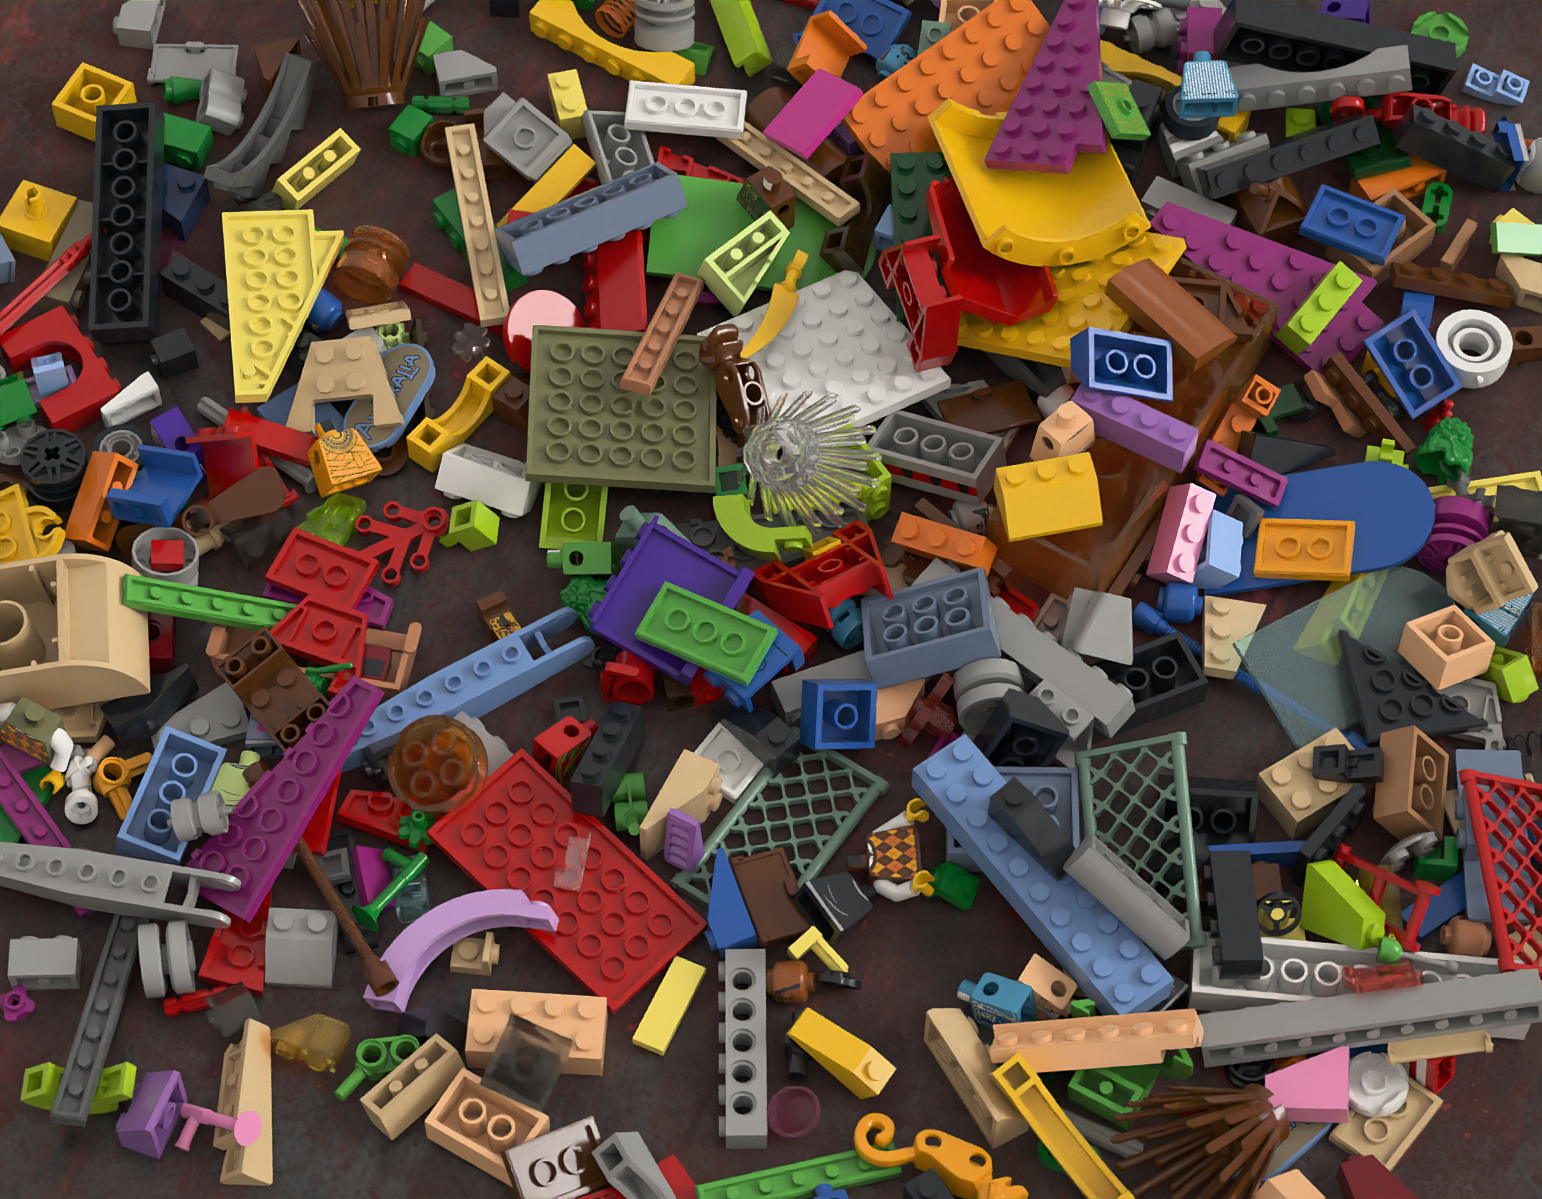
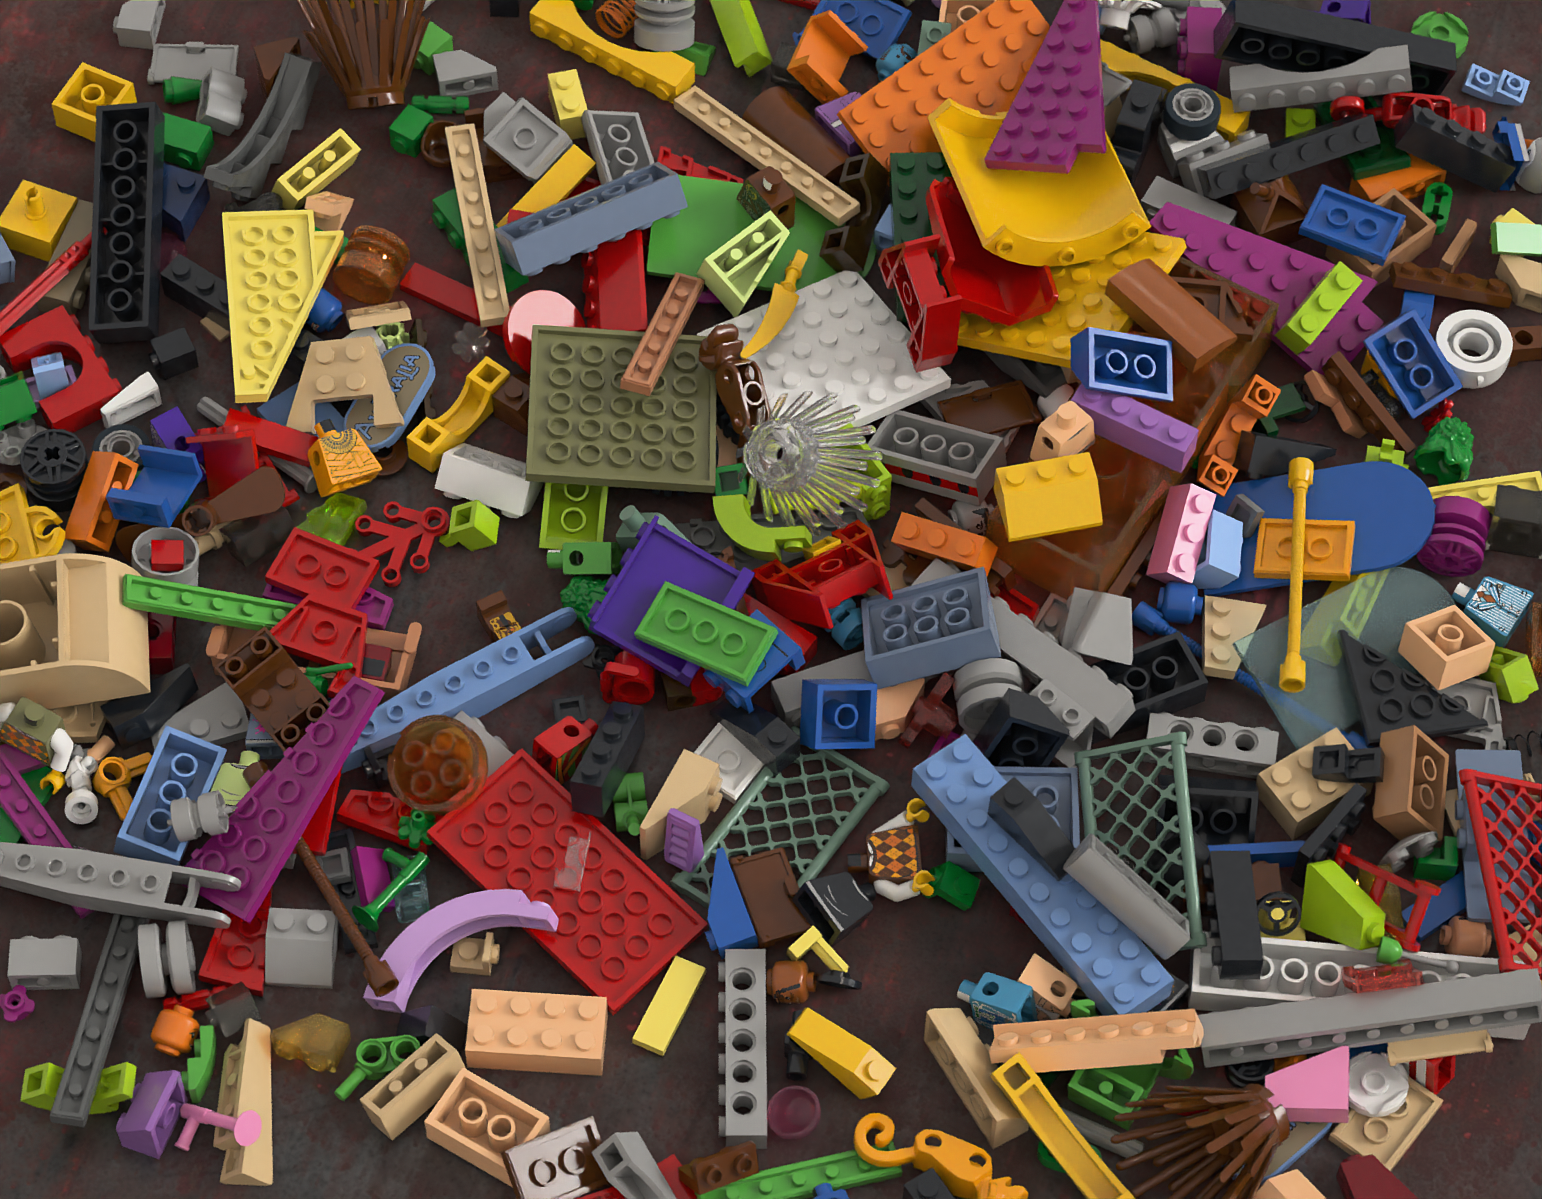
clear smoke brick [479,1013,573,1112] -> none
white tile [624,81,747,139] -> none
dark pink tile [763,68,864,159] -> none
bright green plate [1087,81,1151,141] -> none
dark azure torso [1179,51,1239,118] -> none
magenta plate [1193,439,1288,509] -> none
tan piece [1446,530,1538,615] -> none
dark grey arm [1447,469,1496,509] -> none
none -> orange head [150,1005,200,1058]
none -> bright green slope [182,1025,217,1104]
none -> light nougat slope [304,191,354,231]
none -> reddish brown bracket [678,1141,759,1195]
none -> light grey brick [1143,712,1279,779]
none -> yellow hose [1279,457,1314,693]

